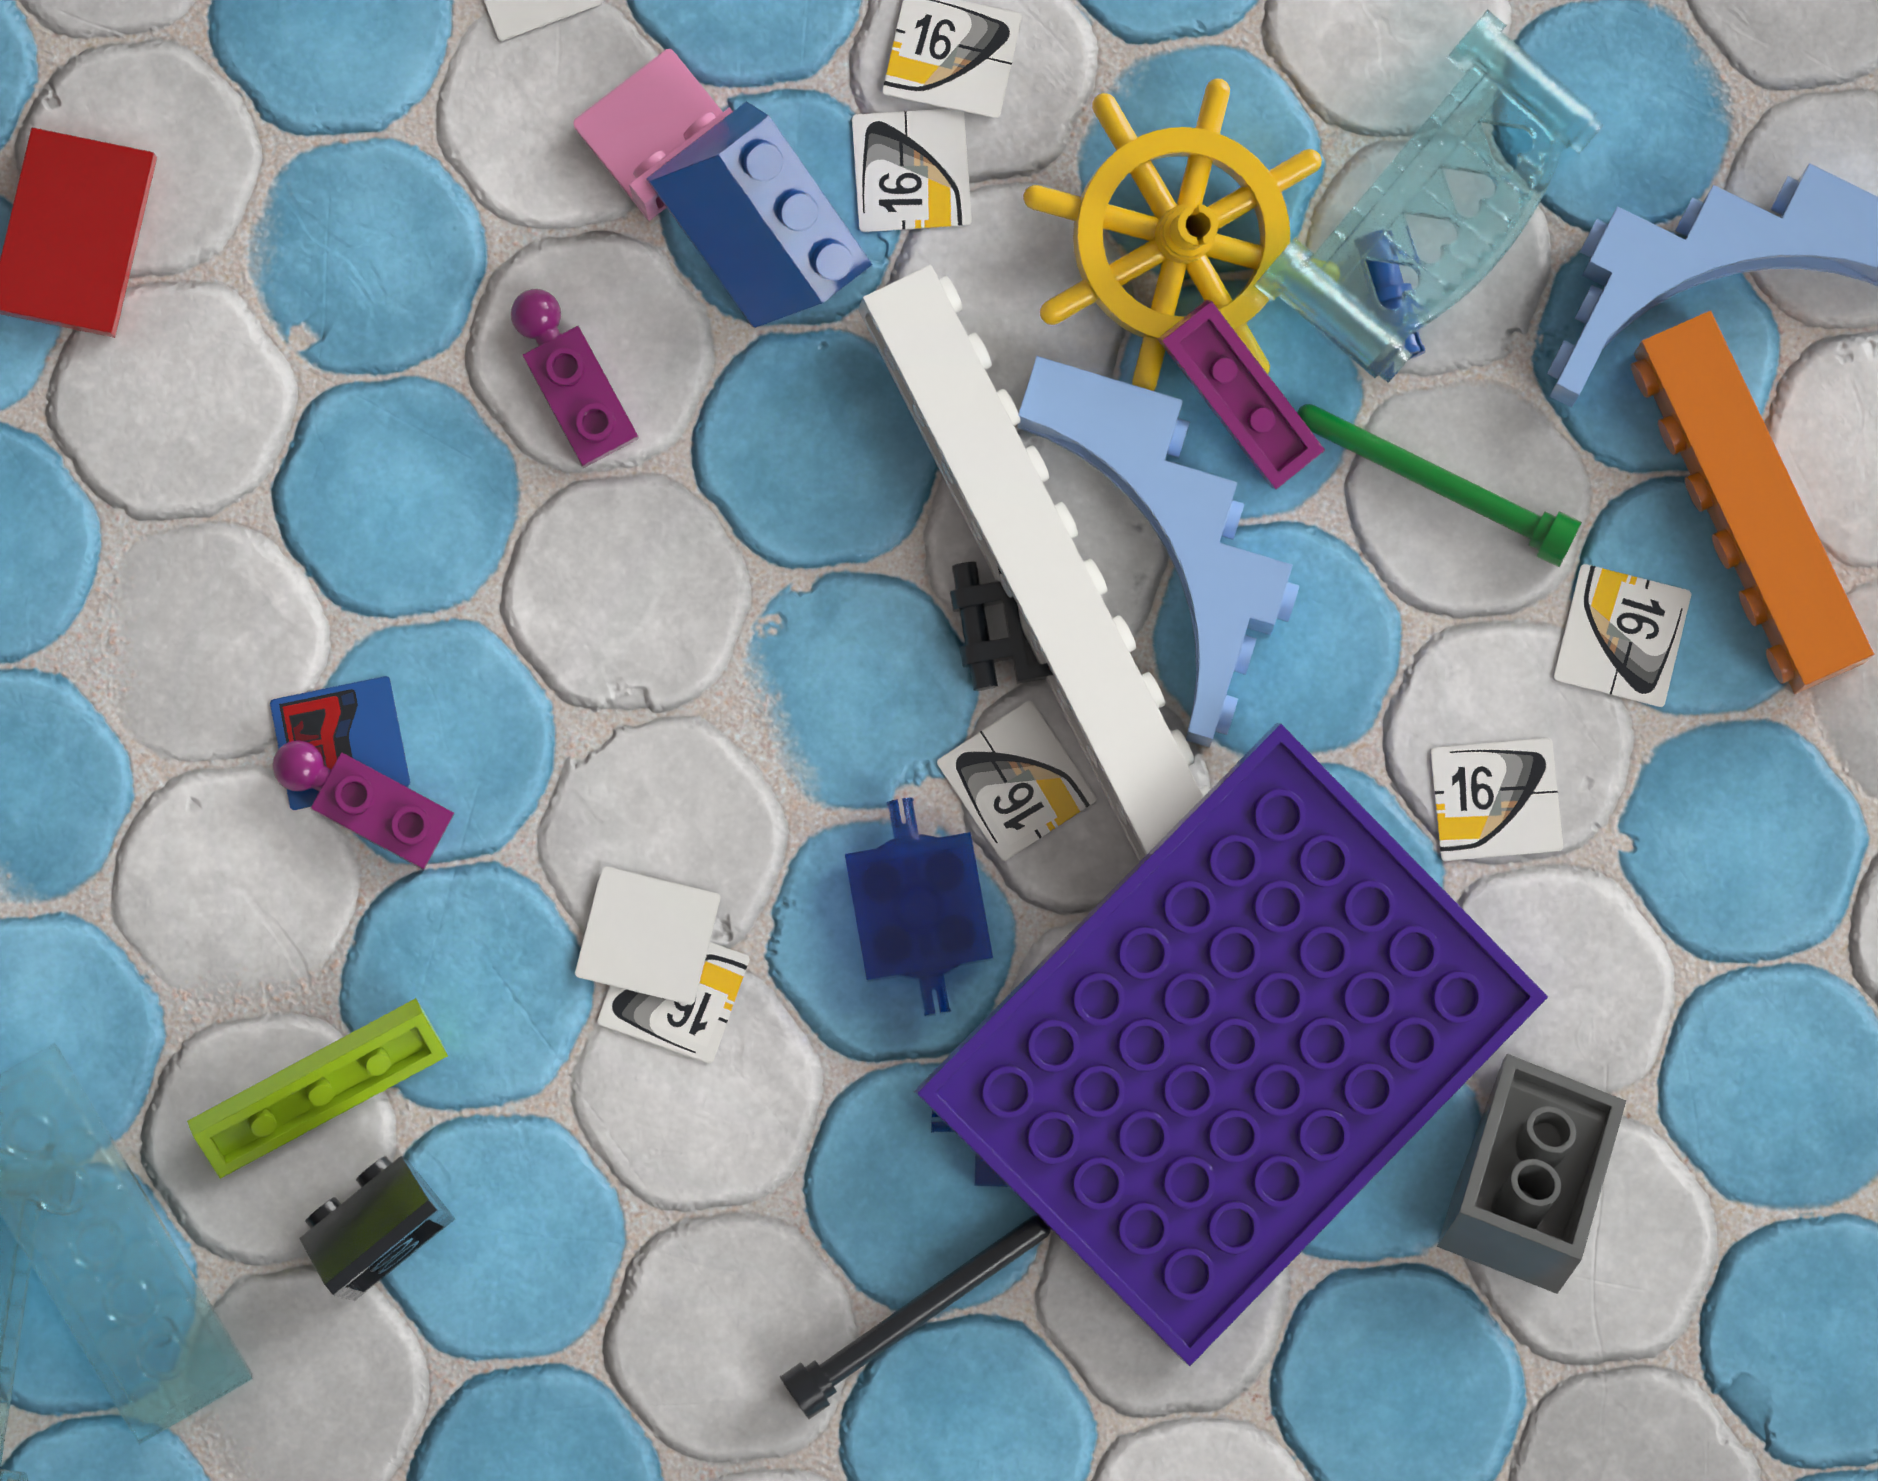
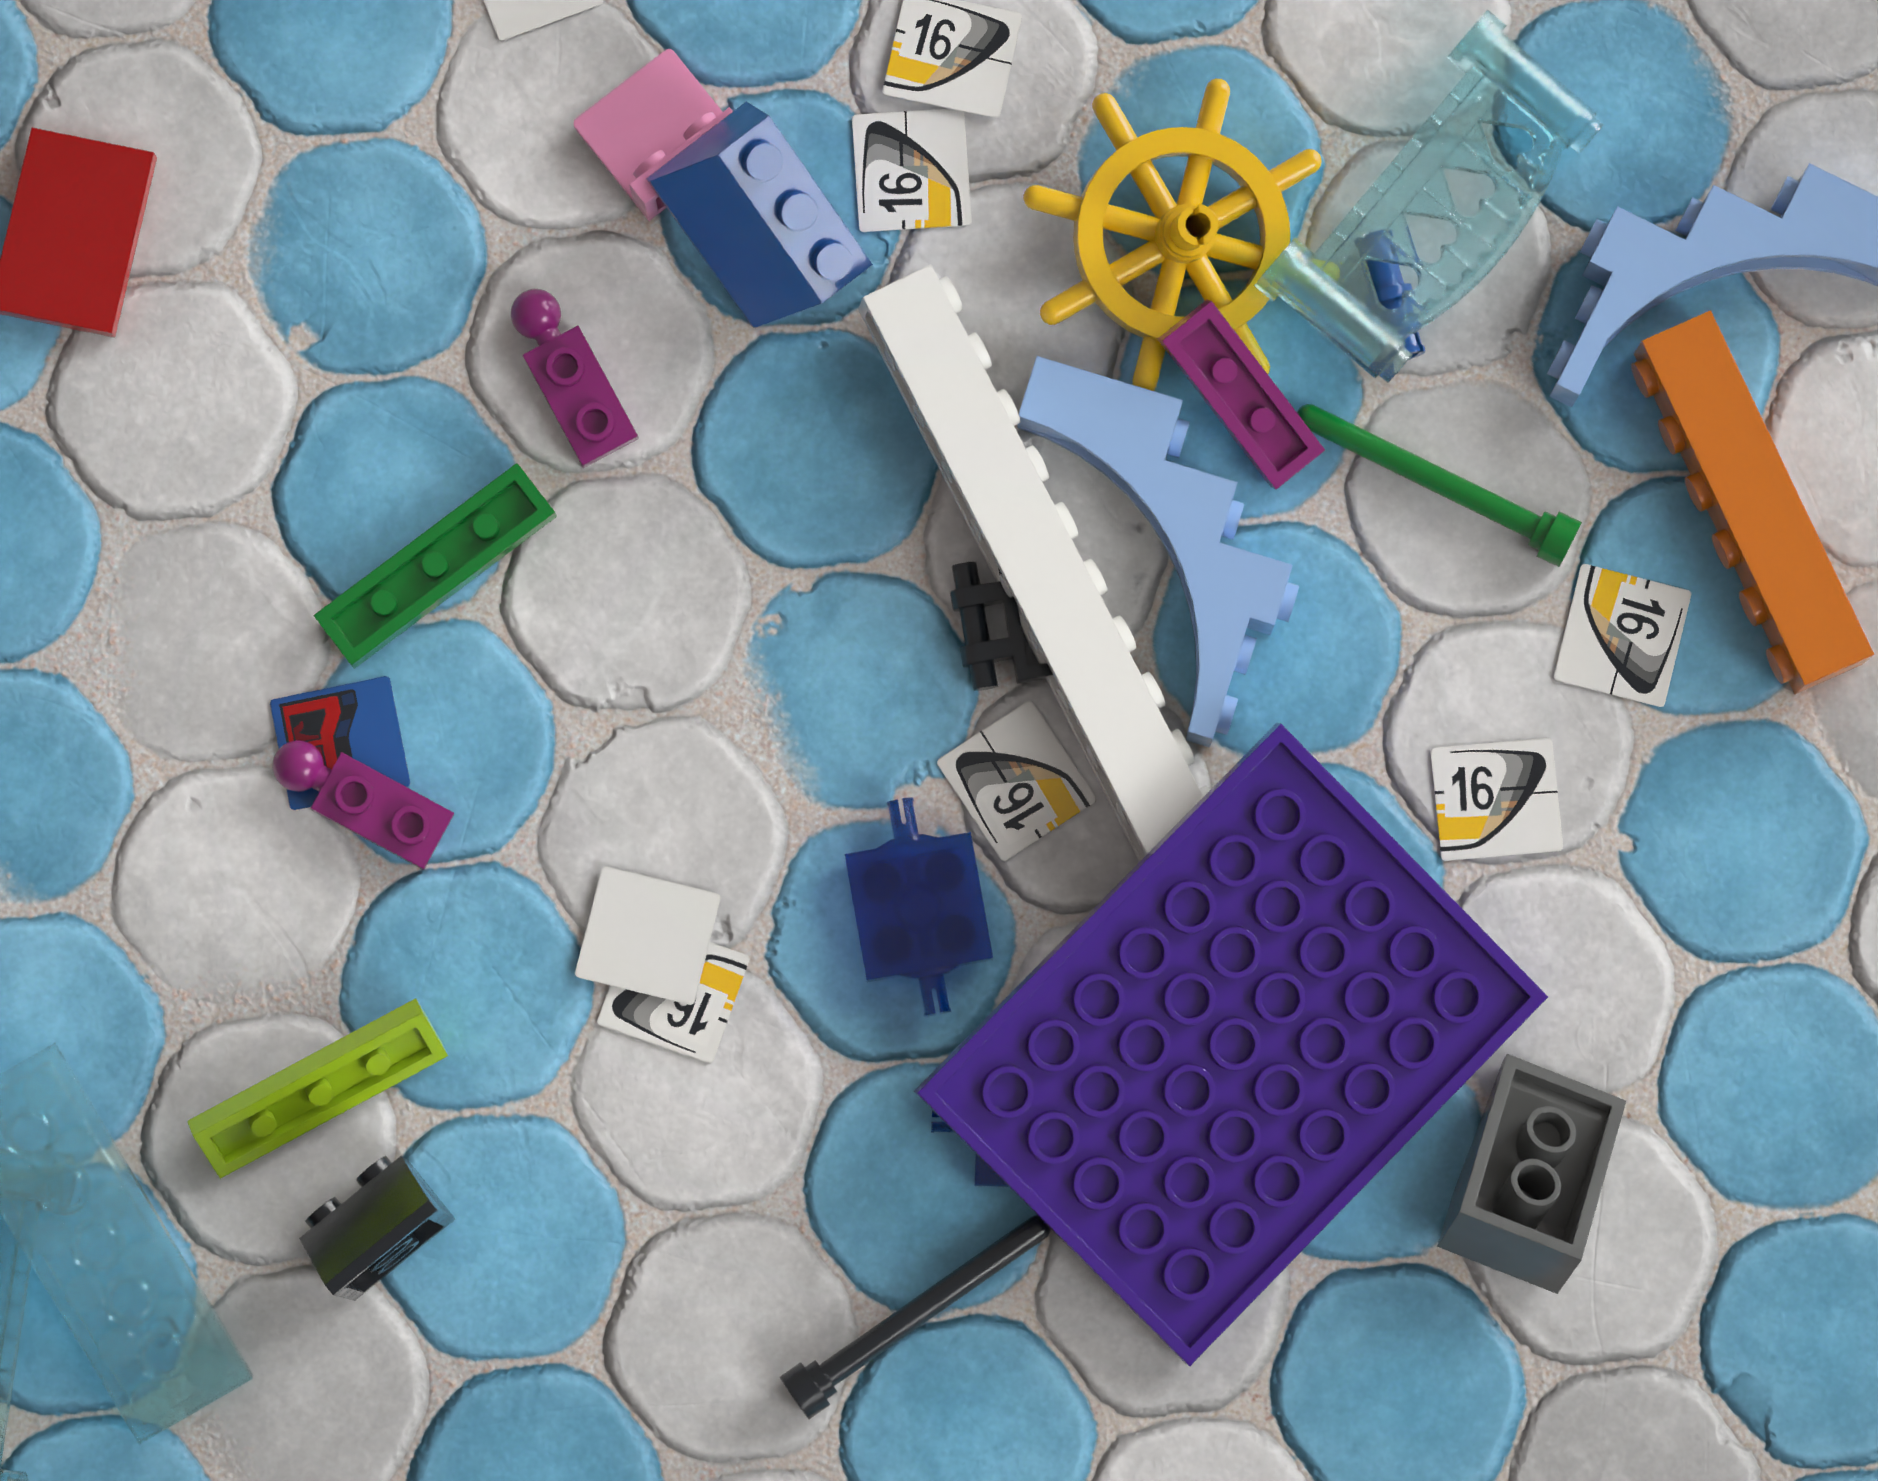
none -> green plate [313,463,557,669]

